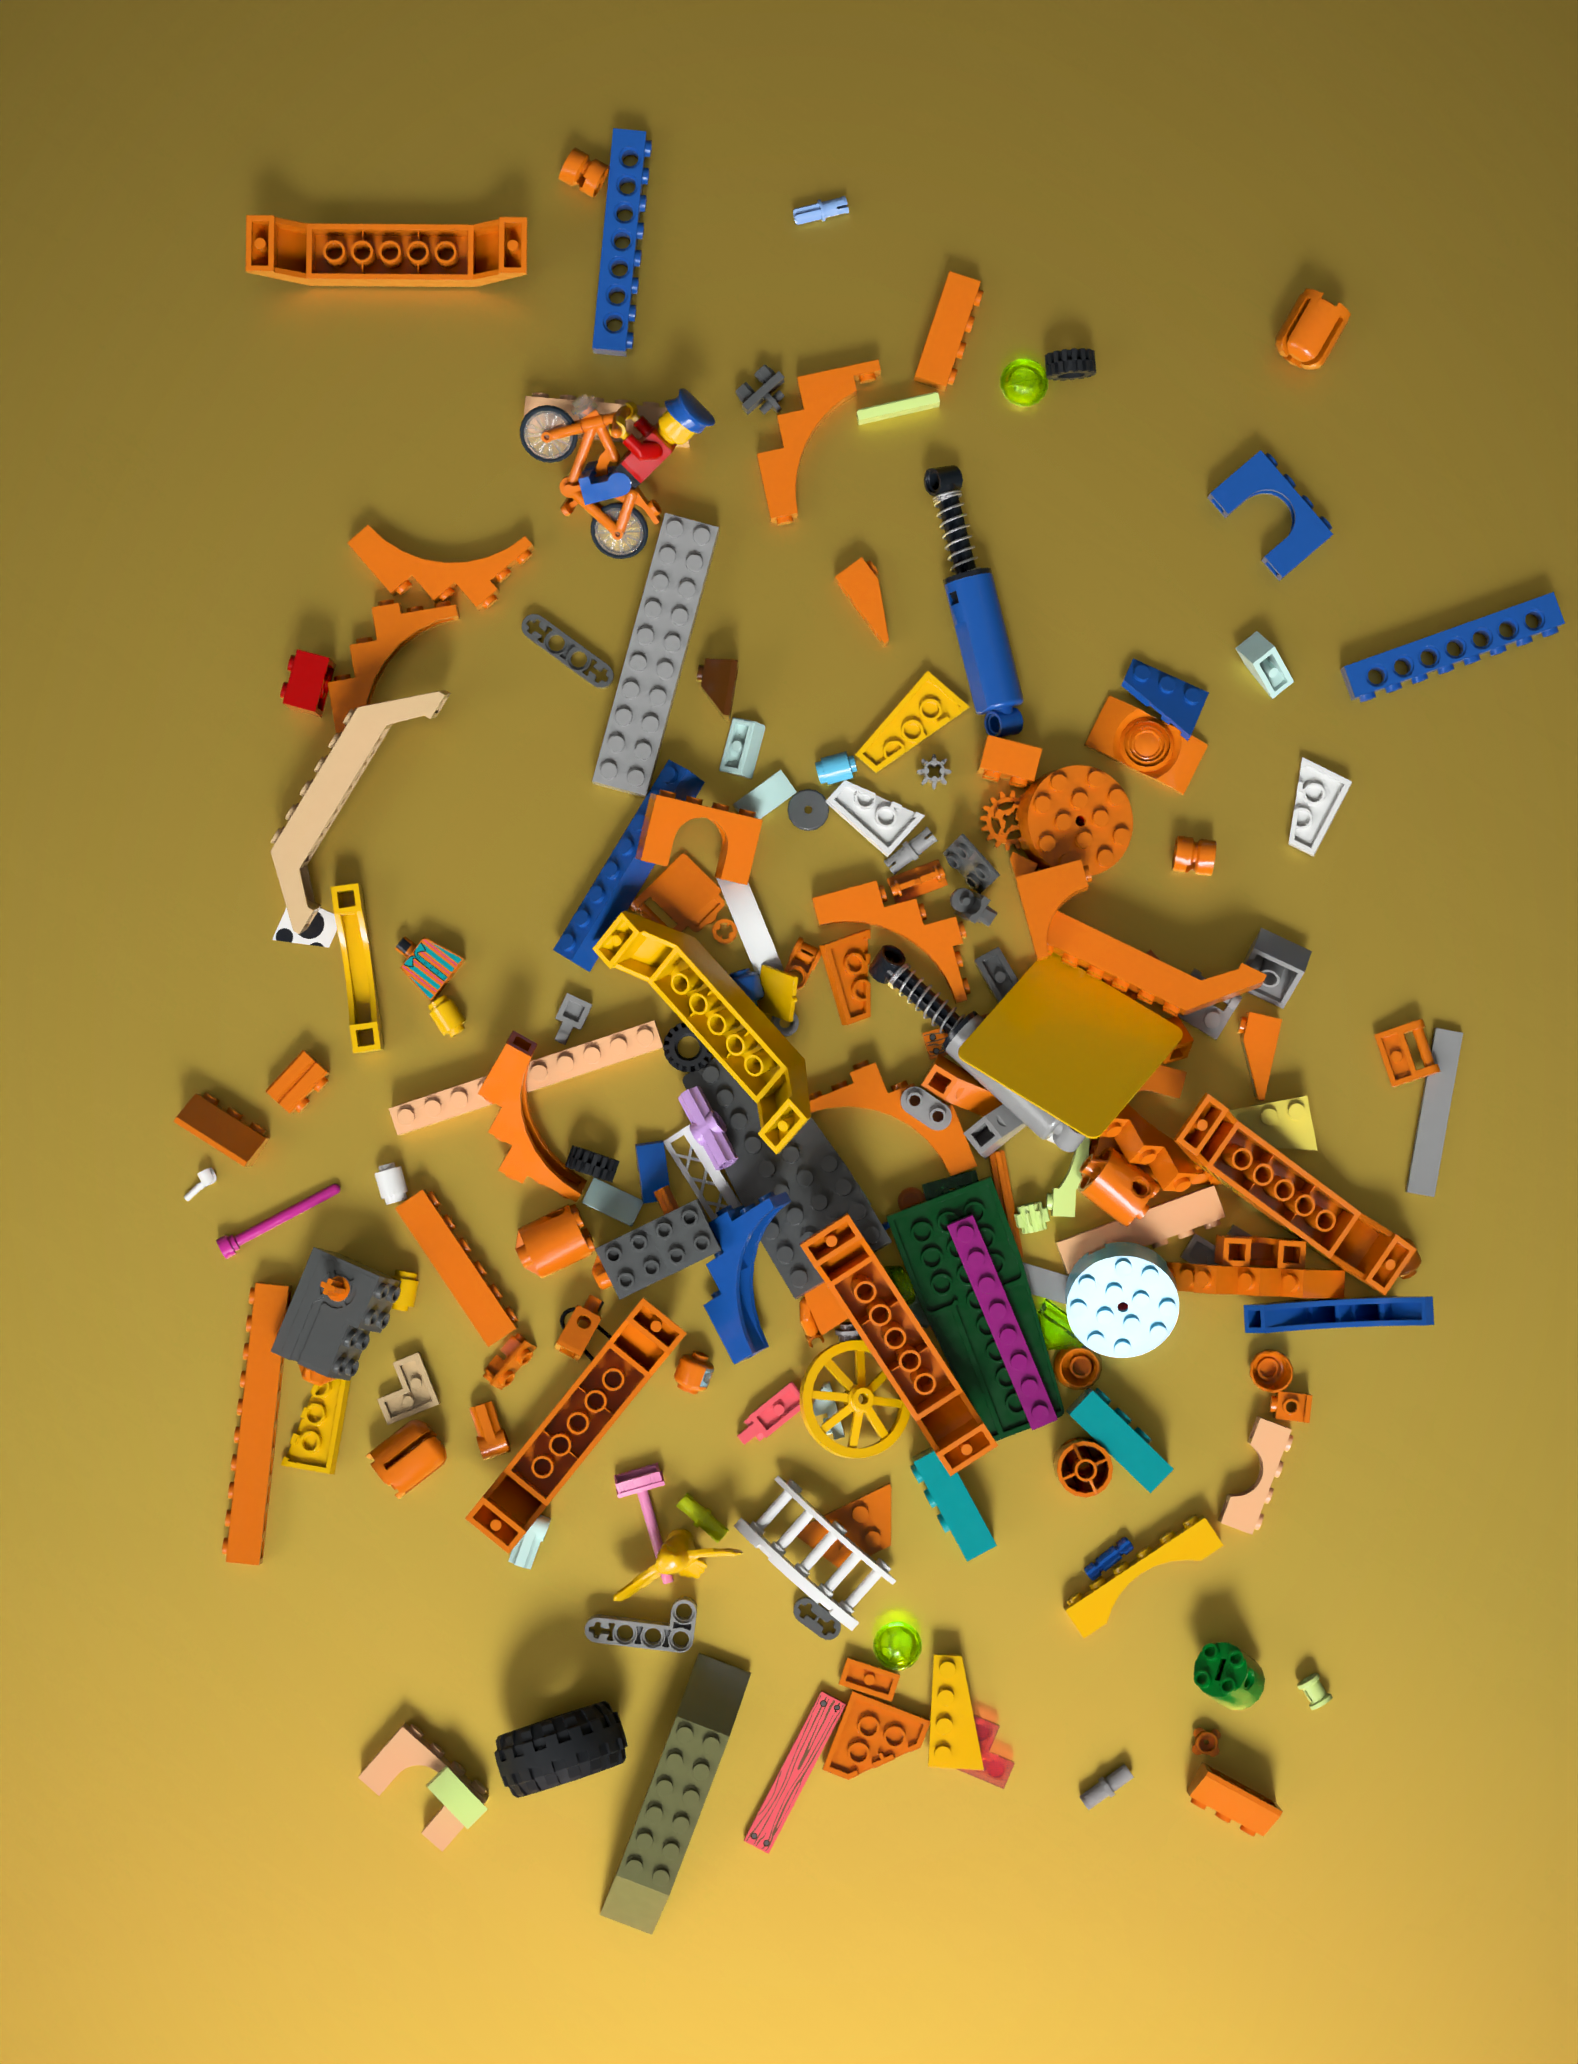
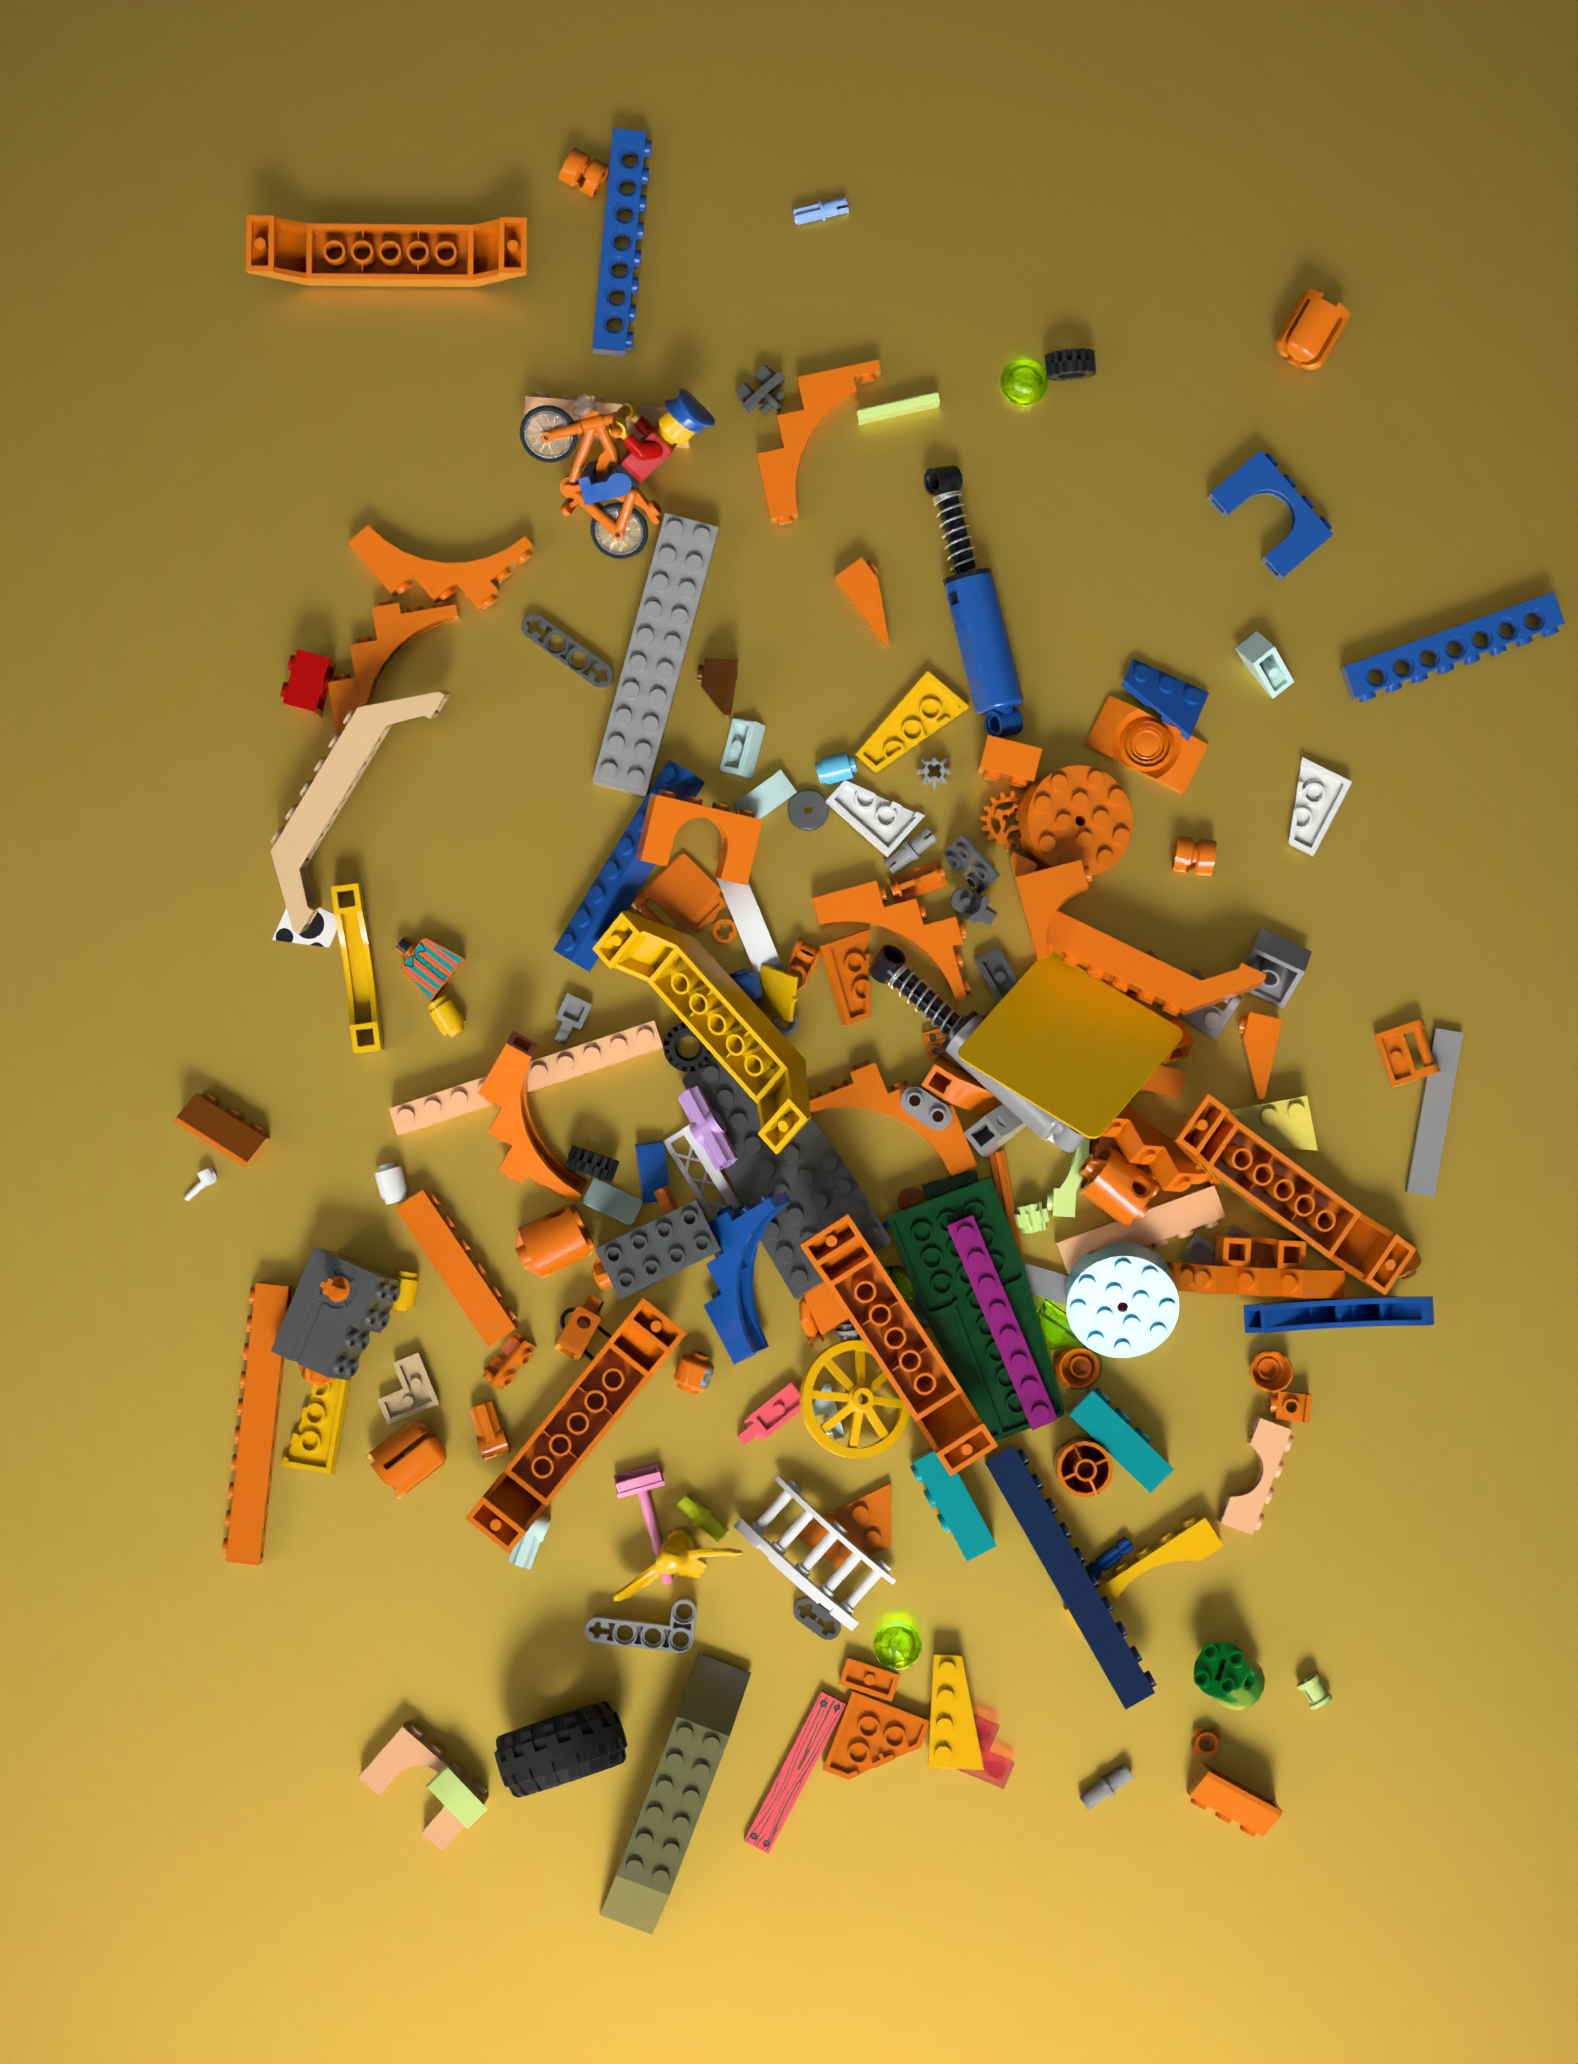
dark pink piece [216,1184,341,1259] -> none
orange brick [266,1050,330,1114] -> none
orange brick [914,271,984,391] -> none
none -> dark blue brick [985,1445,1157,1710]

